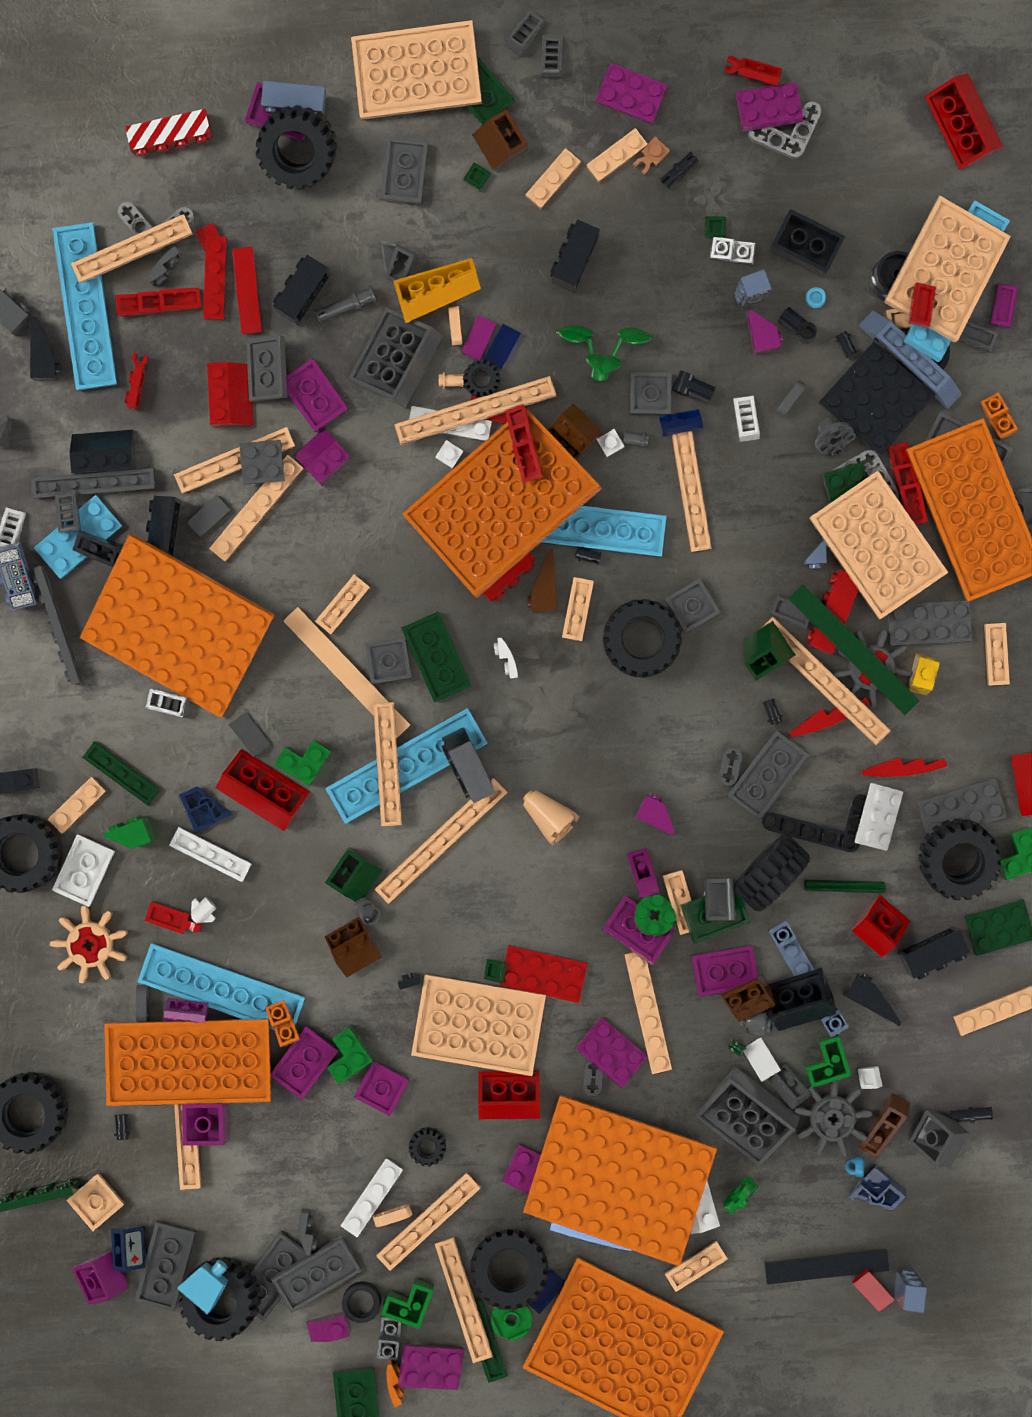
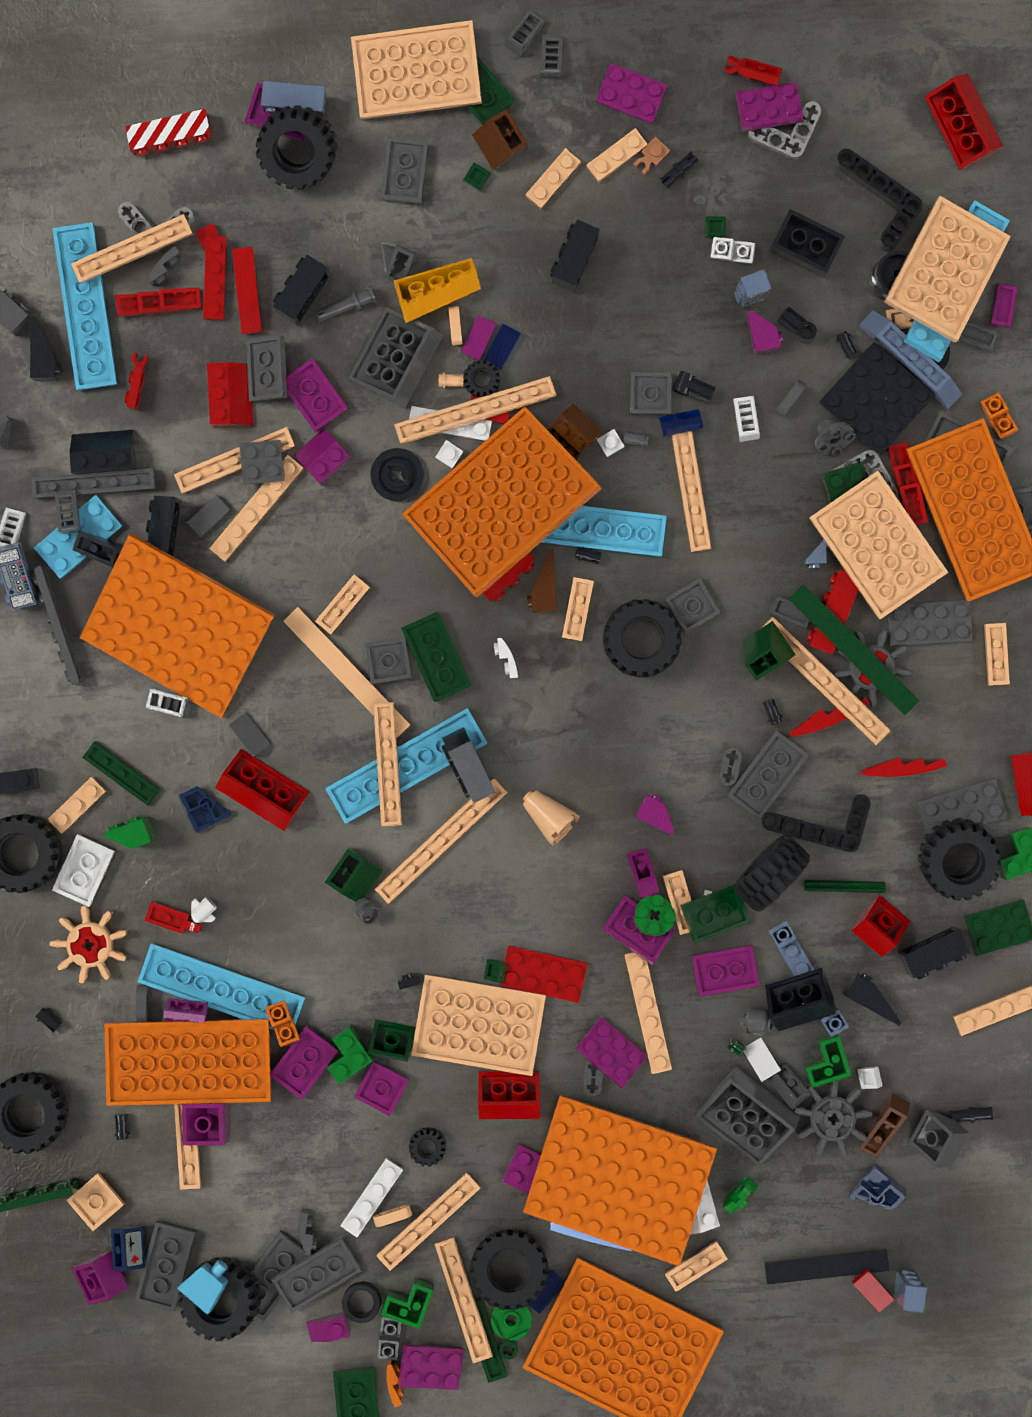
white plate [169,827,252,882] -> none
green brick [274,740,332,786] -> none
reddish brown slope [325,917,382,978] -> none
red slope [505,404,543,483] -> none
green plant [556,325,653,381] -> none
dark grey tile [704,878,735,921] -> none
reddish brown slope [721,976,775,1022] -> none
medium azure tile [805,287,826,309] -> none
dark azure tile [846,1156,865,1177] -> none
white plate [855,783,903,851] -> none
yellow torso [907,653,940,696] -> none
red tile [908,282,936,328] -> none
none -> black pin [35,1007,62,1033]
none -> dark green slope [368,1019,415,1062]
none -> black gear [370,448,424,501]
none -> dark green bush [499,1339,518,1360]
none -> black beam [835,149,923,252]

